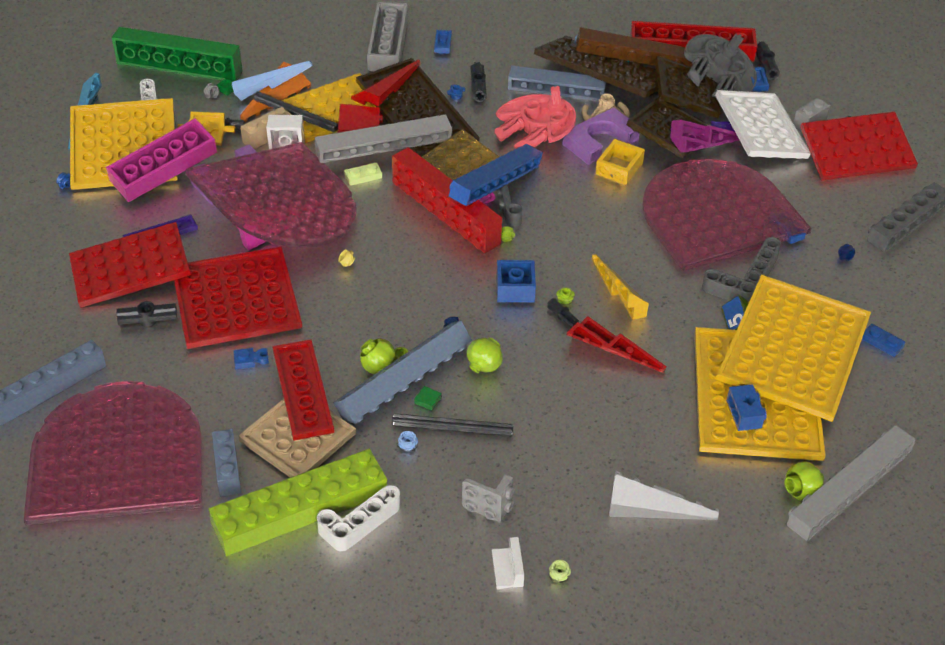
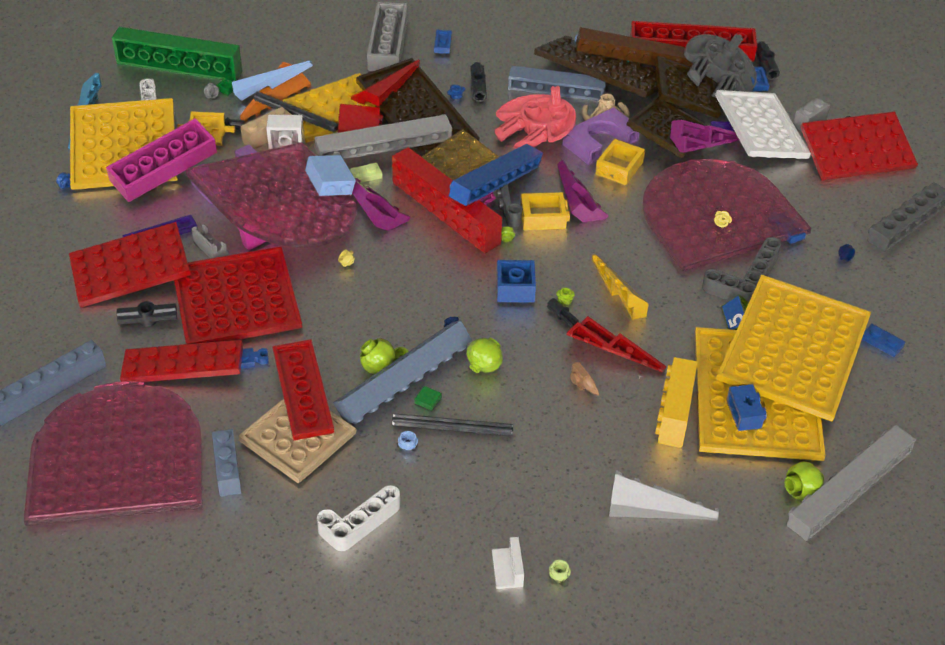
lime brick [208,448,387,556] -> none
light grey bracket [462,475,515,523] -> none
none -> red plate [120,340,243,384]
none -> light grey hinge [191,224,229,259]
none -> light blue brick [305,155,356,196]
none -> magenta wedge [352,178,411,231]
none -> yellow window [520,192,570,230]
none -> magenta wedge [557,160,608,222]
none -> medium nougat plate [570,362,599,395]
none -> yellow brick [655,357,698,448]
none -> light yellow plate [714,211,732,227]

